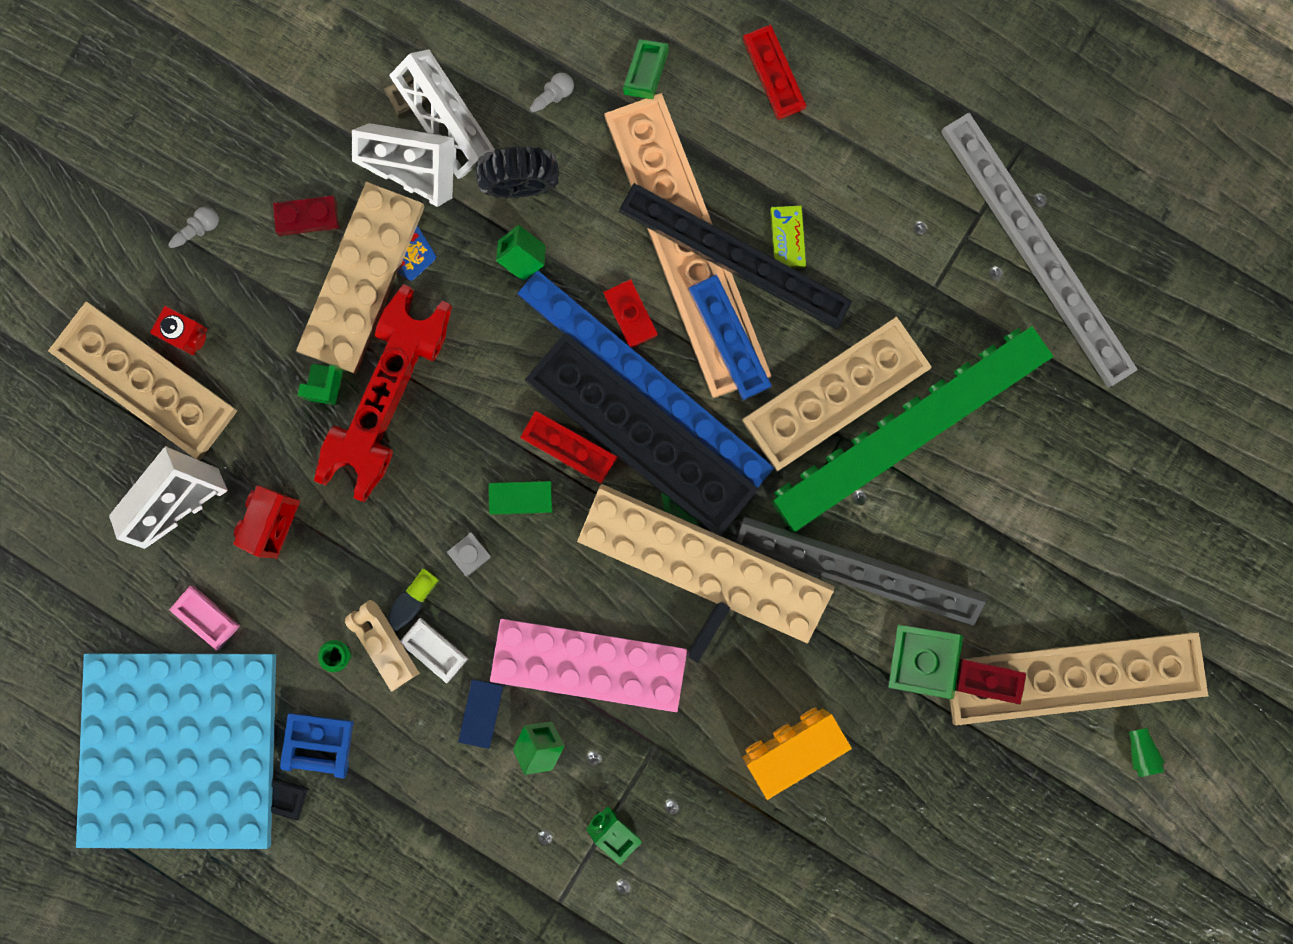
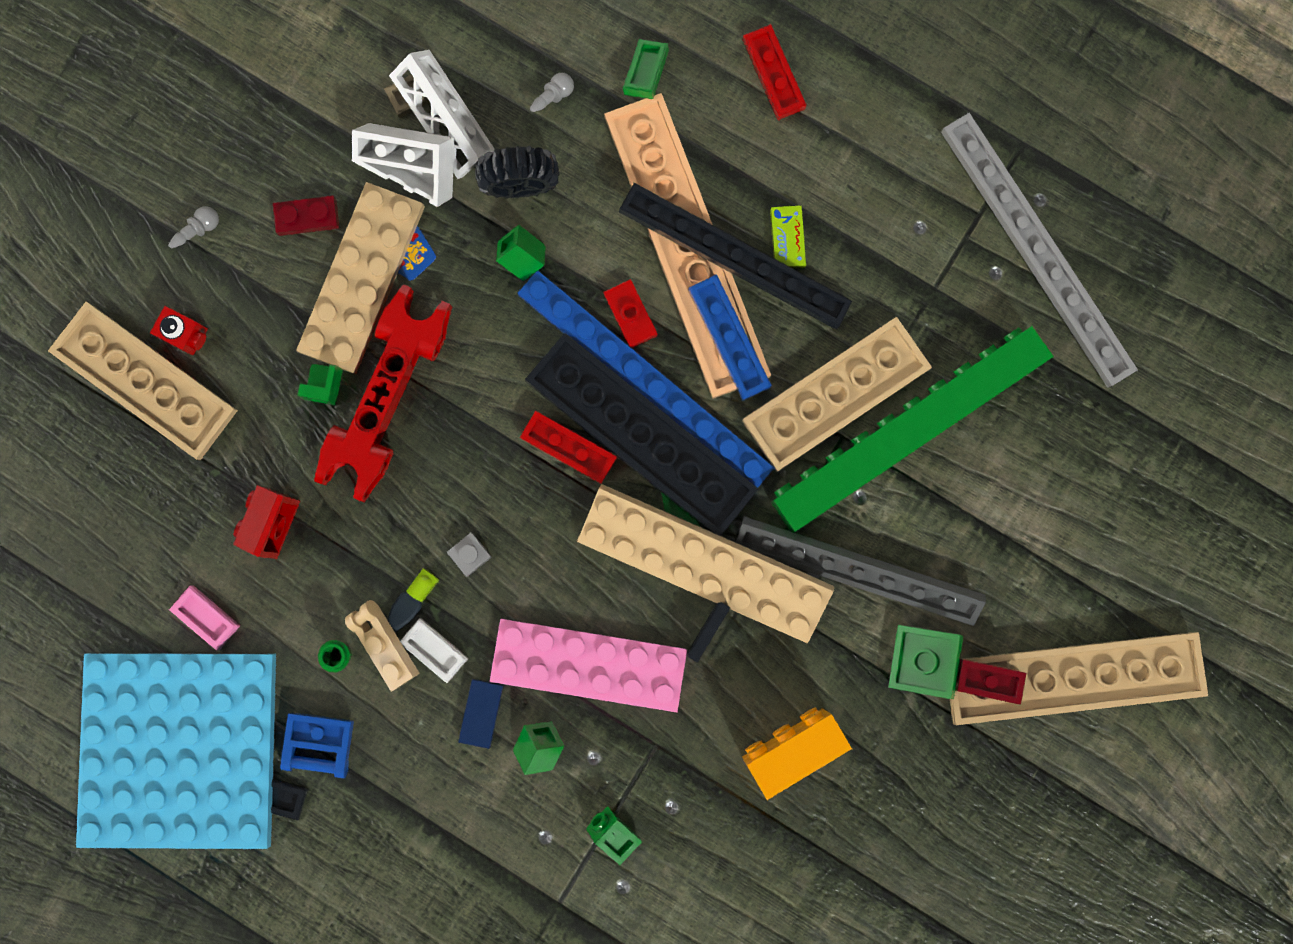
white wedge [109,446,228,549] -> none
green tile [489,481,553,515] -> none
green cone [1128,728,1165,777] -> none

